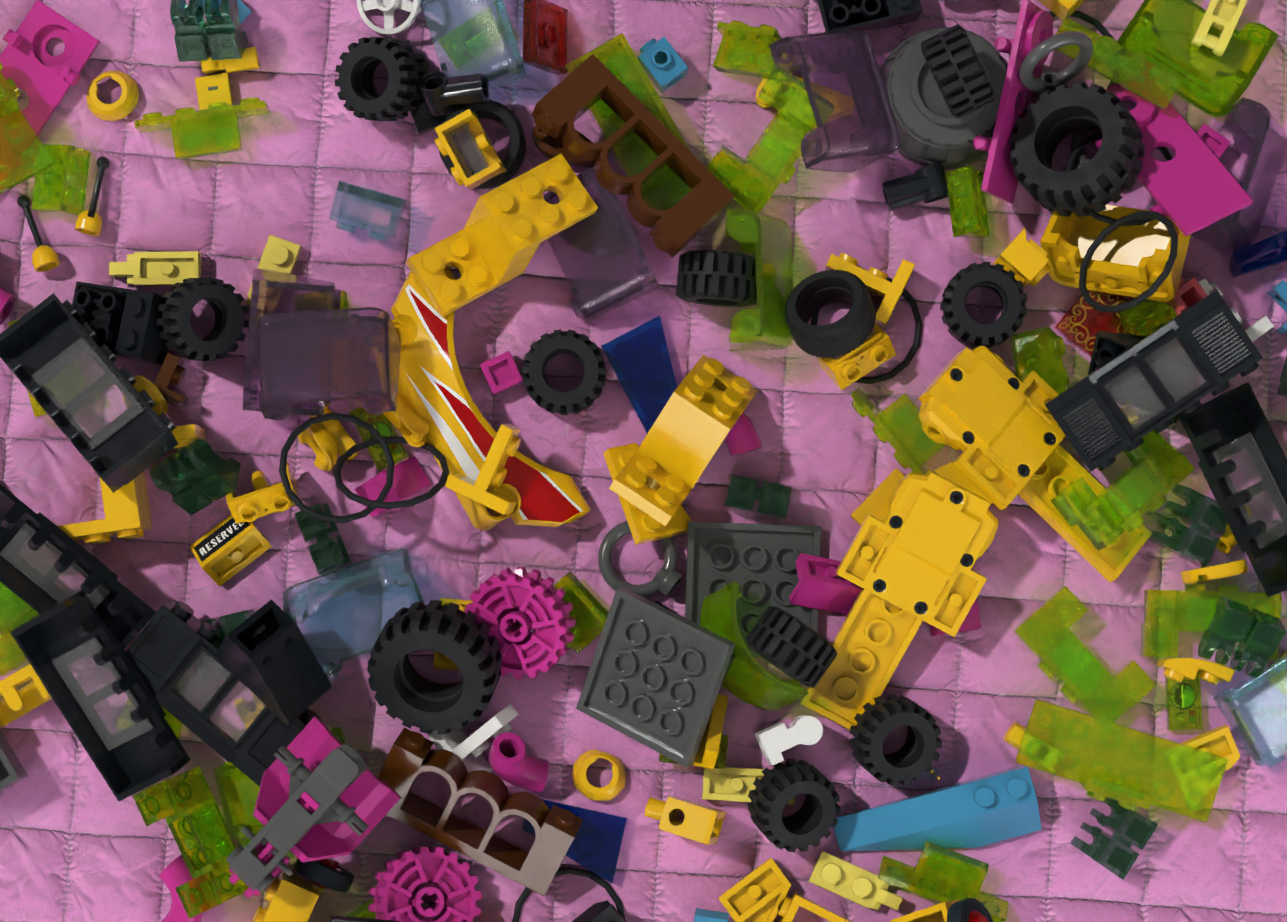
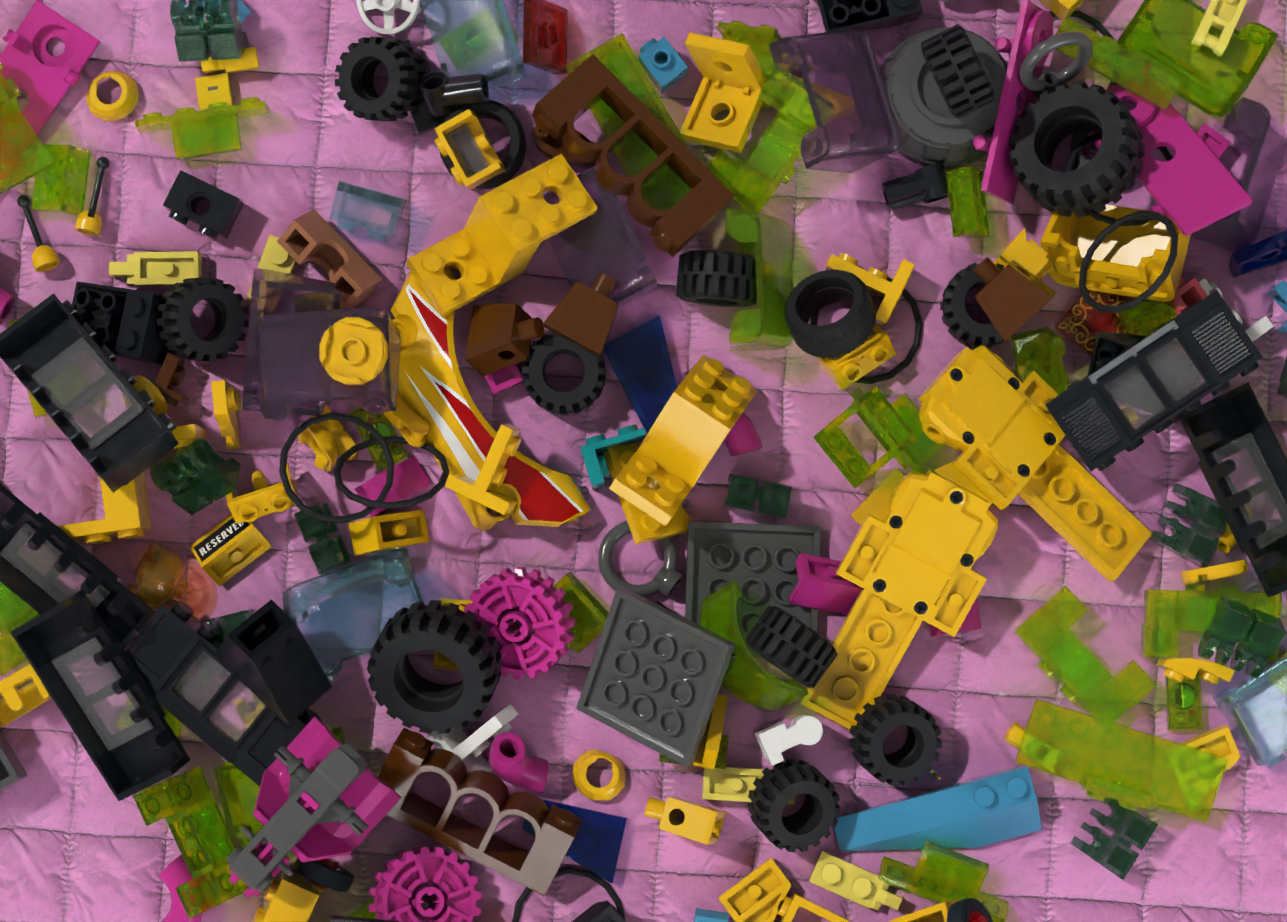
clear neon green bracket [1050,420,1195,550] -> none
none -> clear yellow cylinder [128,541,188,609]
none -> black brick [163,170,244,240]
none -> yellow wing [211,380,242,450]
none -> nougat arch [277,209,383,312]
none -> yellow tile [319,317,388,385]
none -> yellow slope [348,509,430,556]
none -> reddish brown torso [465,303,545,376]
none -> reddish brown torso [544,272,619,358]
none -> teal bracket [580,424,647,489]
none -> yellow bracket [679,32,770,153]
none -> clear neon green window [813,386,918,489]
none -> reddish brown torso [973,256,1056,342]

